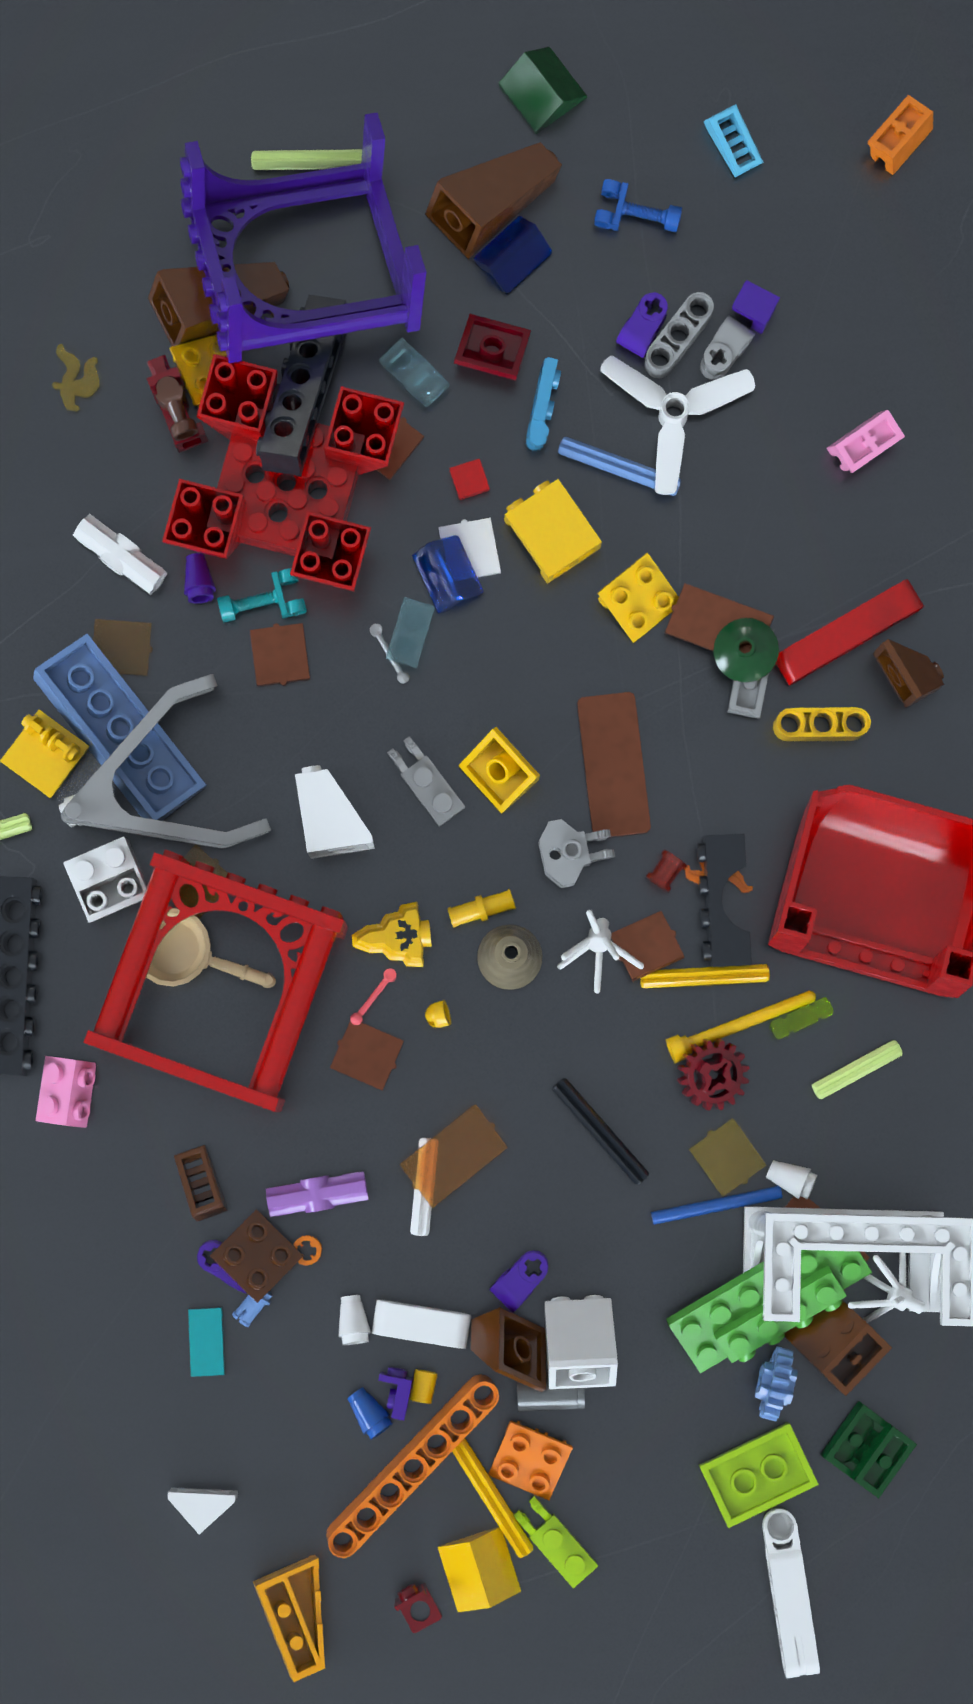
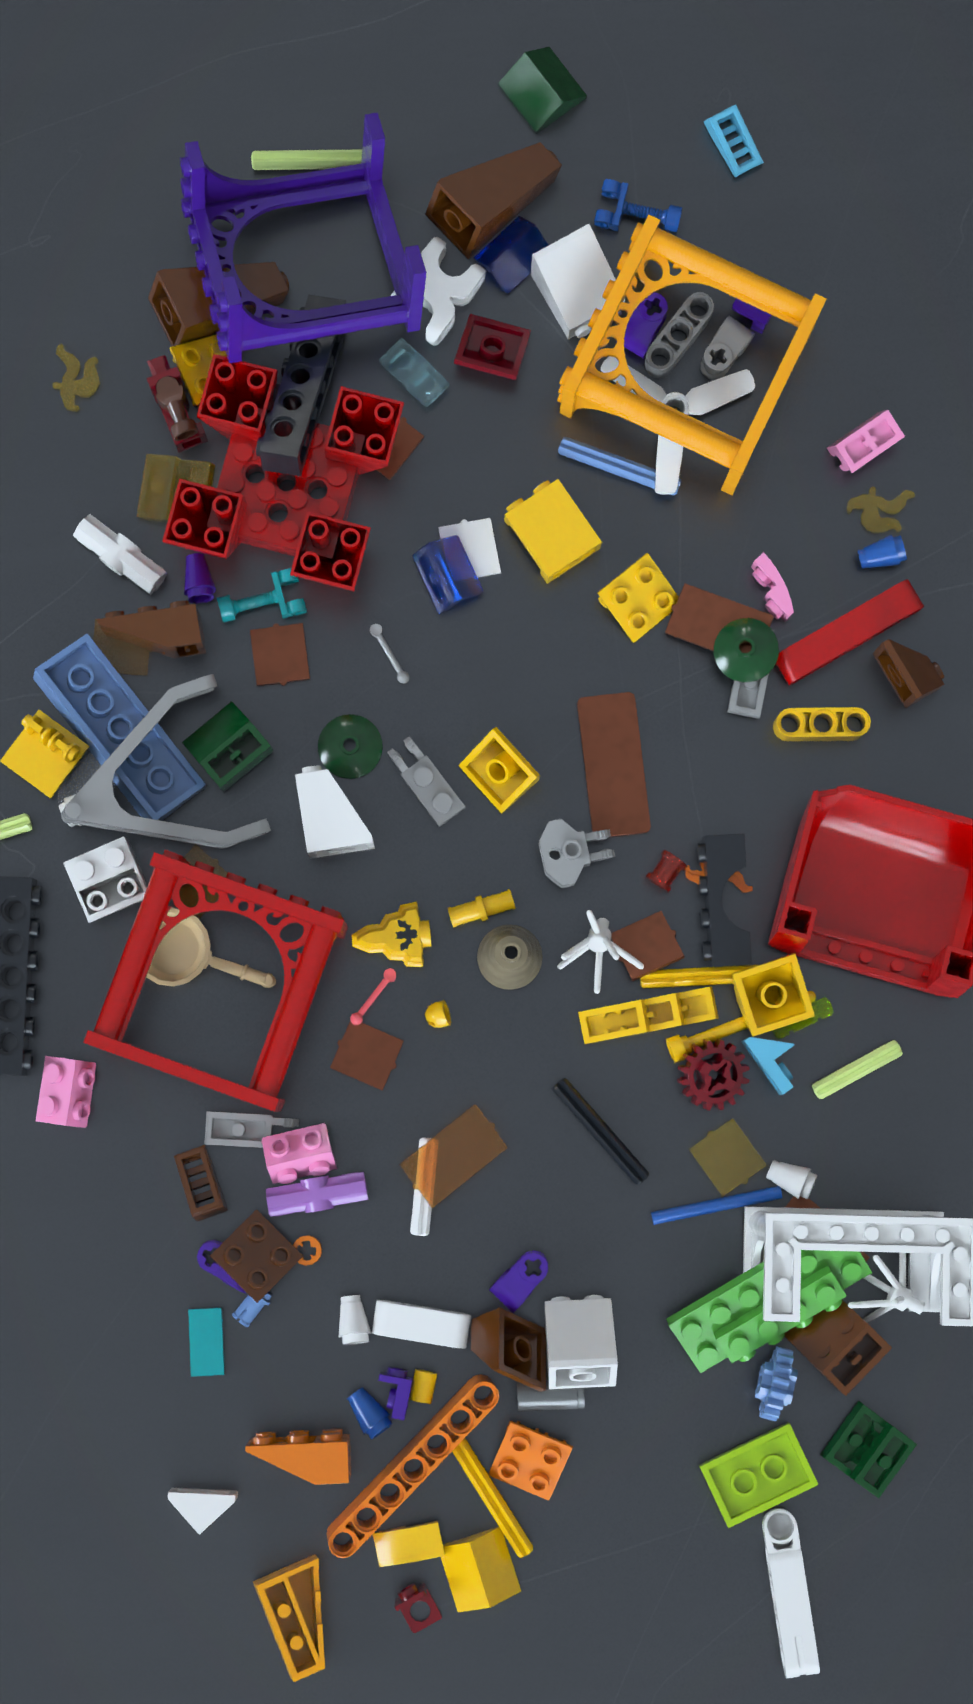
clear light blue slope [386,597,435,668] -> none
red tile [449,458,490,500] -> none
lime hinge [514,1496,598,1589] -> none
dark azure hinge [525,357,561,452] -> none
orange hinge [868,95,933,175] -> none
none -> reddish brown slope [97,600,207,659]
none -> clear yellow slope [137,454,215,523]
none -> dark green slope [182,701,273,792]
none -> light grey hinge [204,1111,299,1148]
none -> orange slope [245,1429,352,1485]
none -> bright pink bracket [262,1123,337,1184]
none -> dark green dish [318,714,383,779]
none -> yellow slope [373,1520,445,1567]
none -> white piece [391,237,486,346]
none -> white slope [531,224,625,339]
none -> light orange arch [557,214,827,496]
none -> yellow slope [578,986,719,1044]
none -> yellow slope [732,953,815,1037]
none -> medium azure slope [741,1037,795,1095]
none -> bright pink slope [751,552,794,622]
none -> clear yellow piece [847,487,915,534]
none -> blue cone [857,534,907,569]

